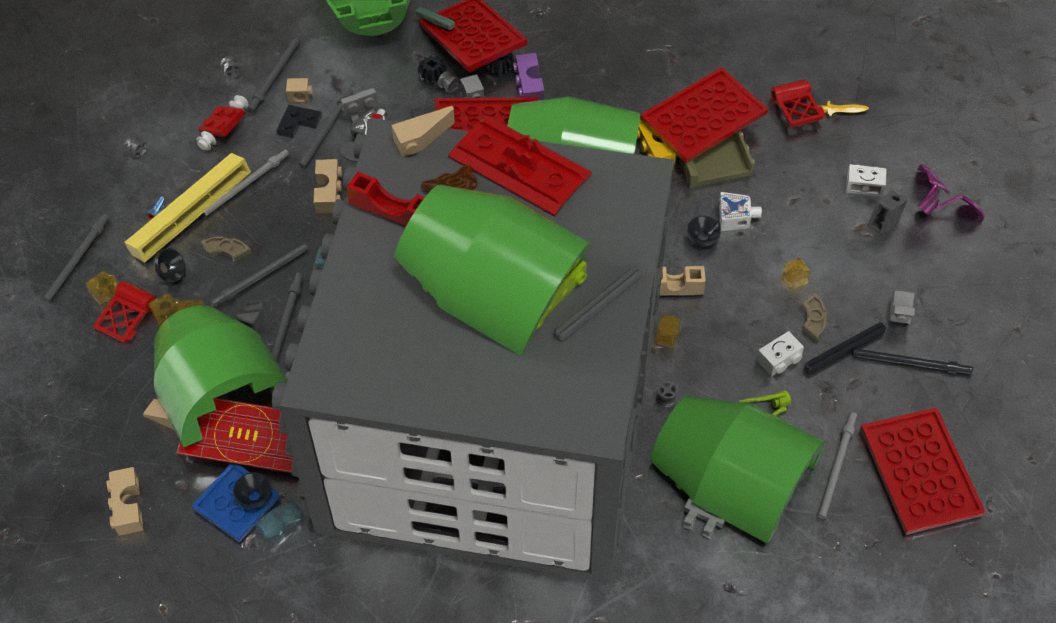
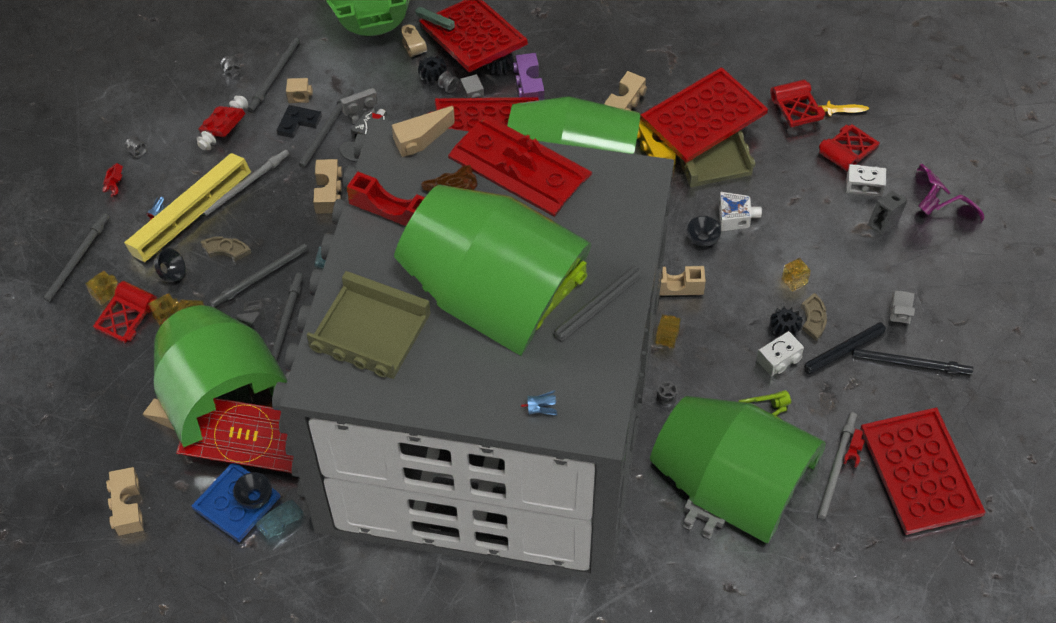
none -> red plate [103,163,123,197]
none -> olive panel [307,271,431,379]
none -> tan piece [401,24,427,57]
none -> flat silver piece [521,390,557,415]
none -> tan arch [604,71,647,111]
none -> black gear [769,306,803,337]
none -> red piece [818,124,880,172]
none -> red plate [843,429,865,468]

